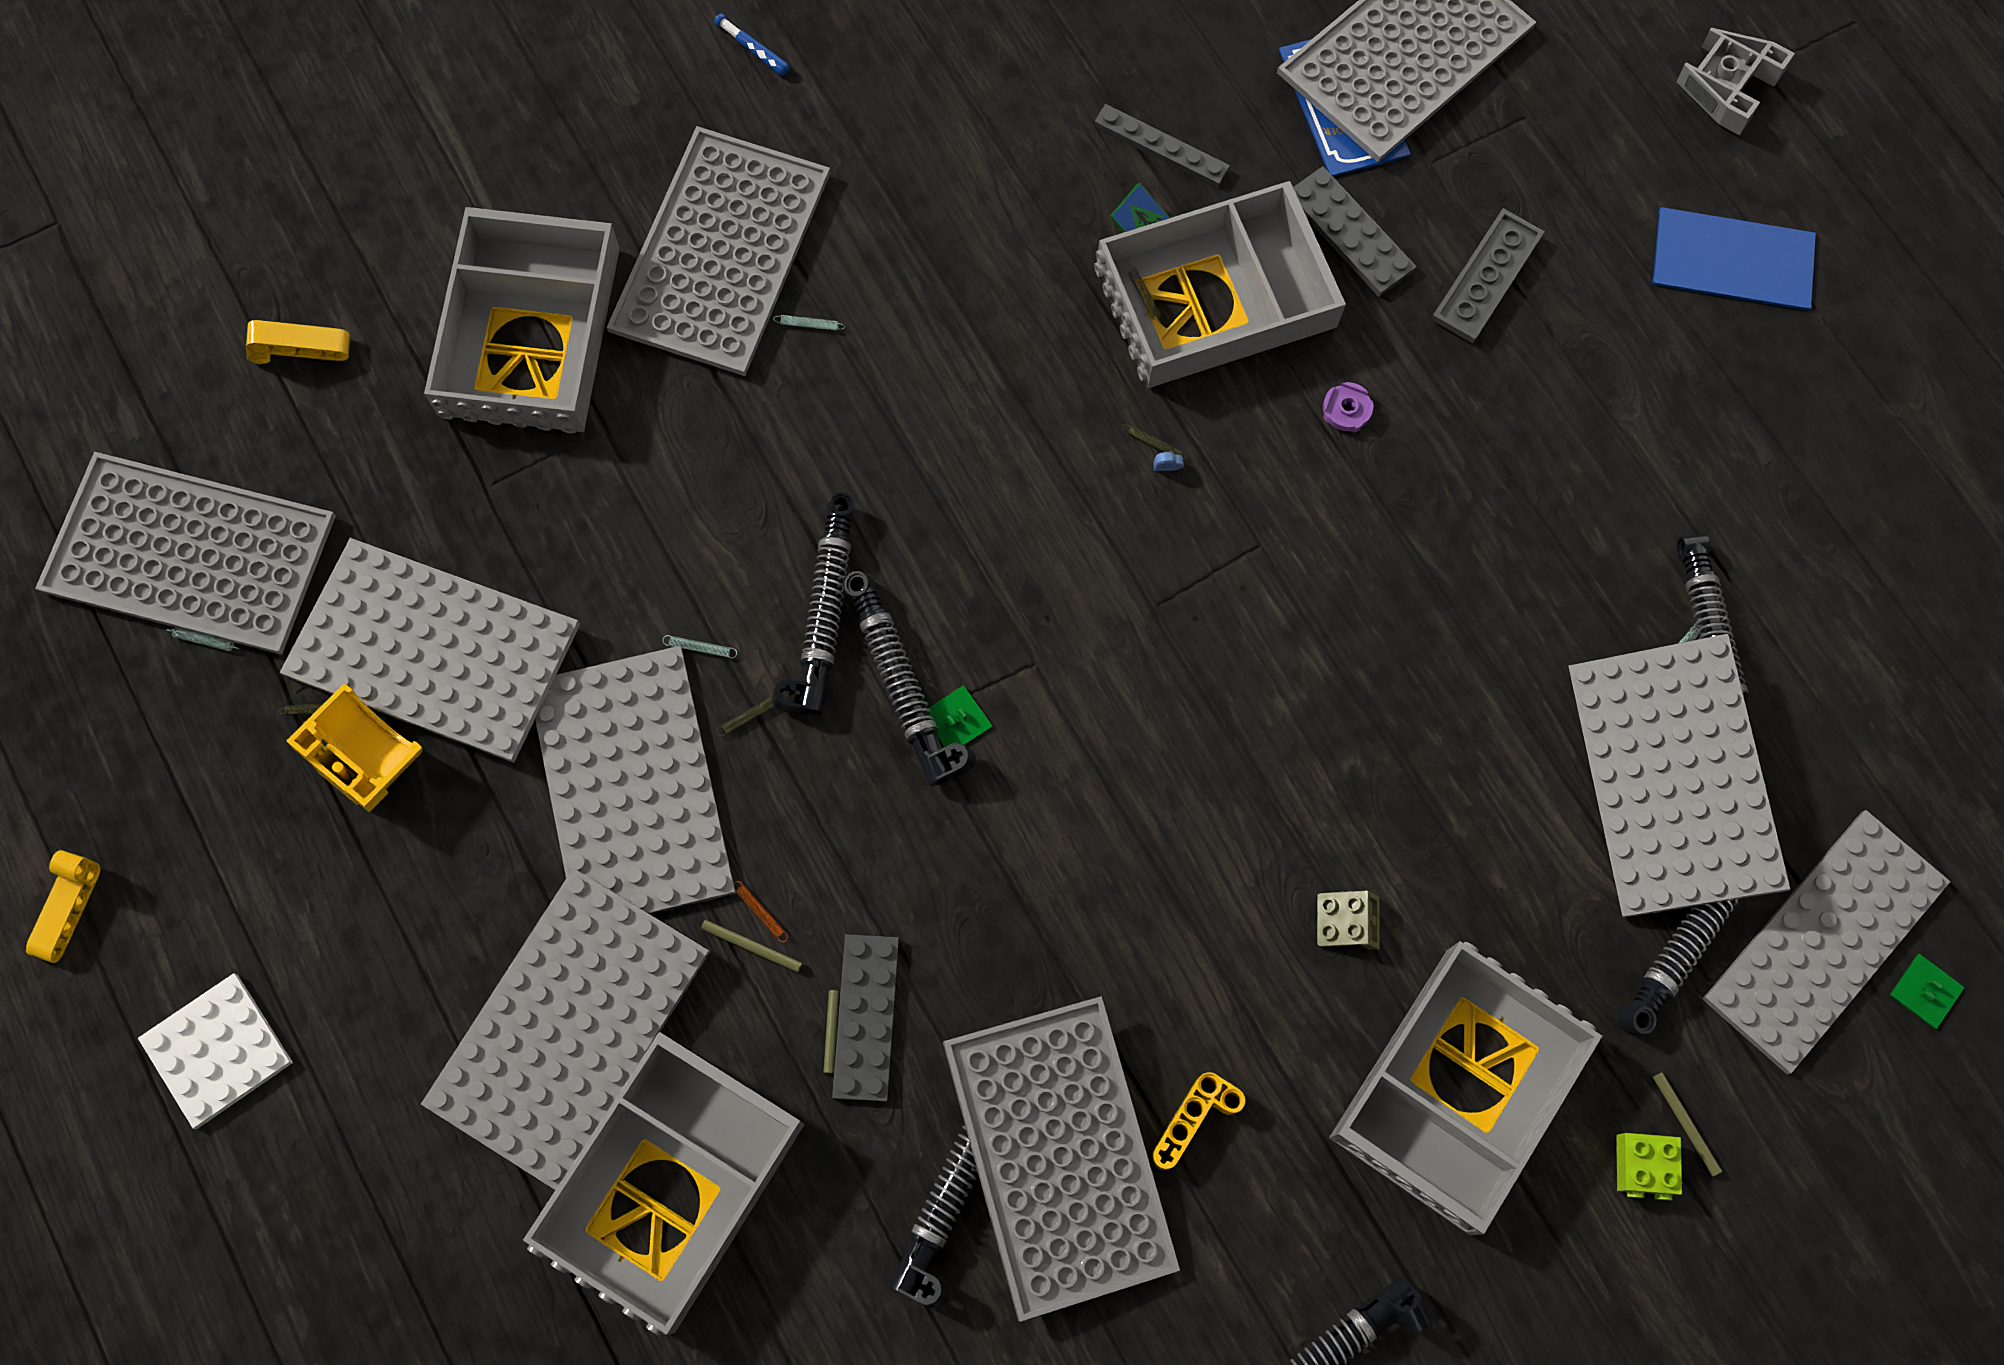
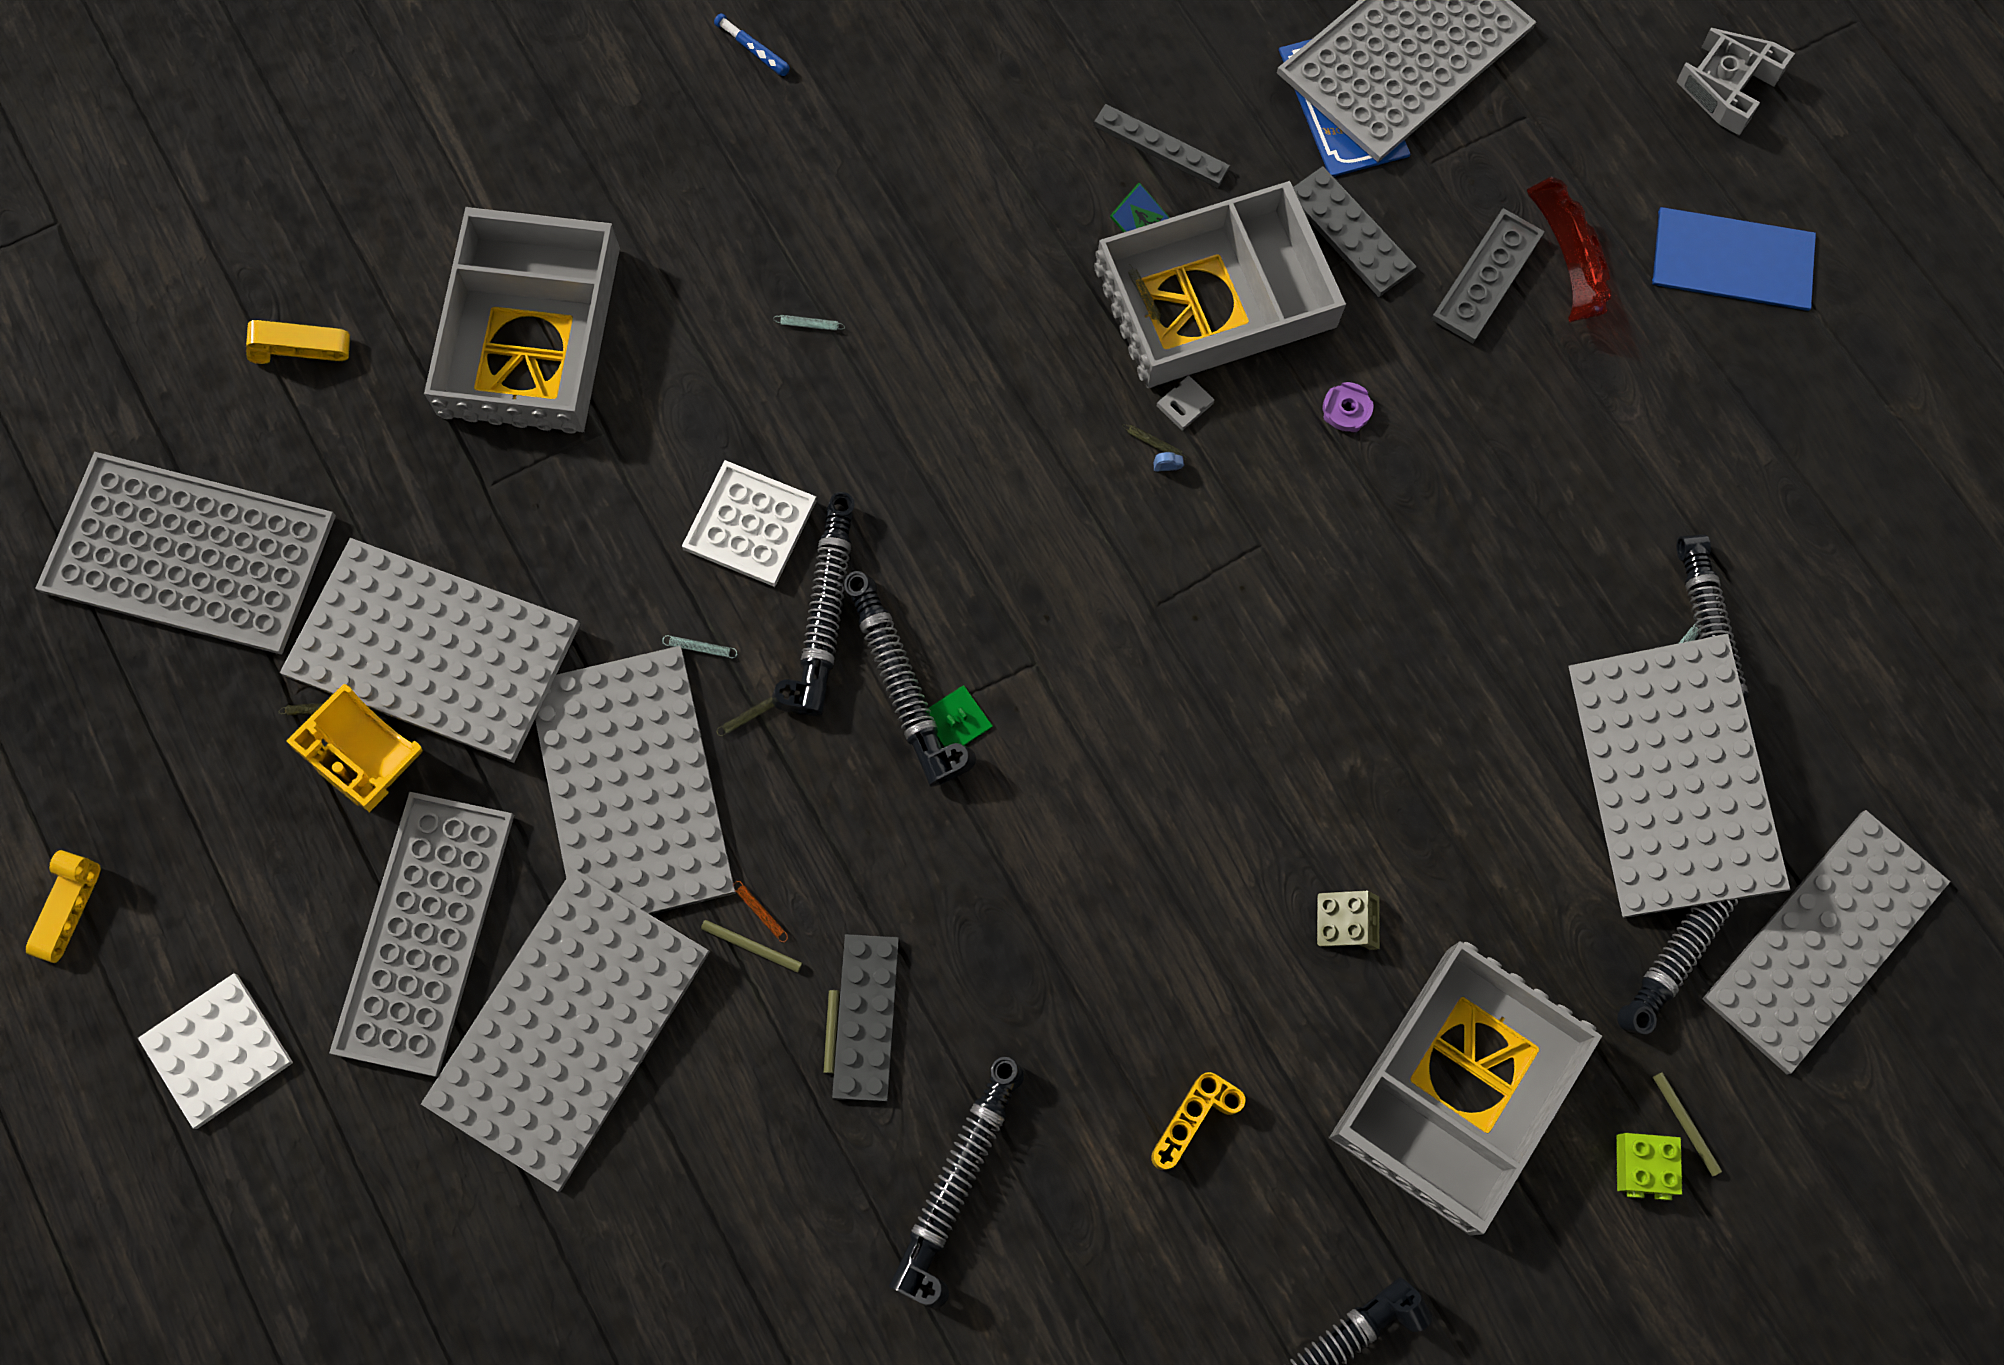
light aqua piece [166,627,239,651] -> none
light grey panel [523,1032,804,1336] -> none
light grey plate [607,126,830,376] -> none
light grey plate [943,996,1180,1322] -> none
green piece [1890,954,1965,1029] -> none
none -> light grey plate [329,792,514,1077]
none -> white plate [682,460,817,587]
none -> light grey piece [1157,375,1214,431]
none -> clear red windscreen [1527,177,1611,322]

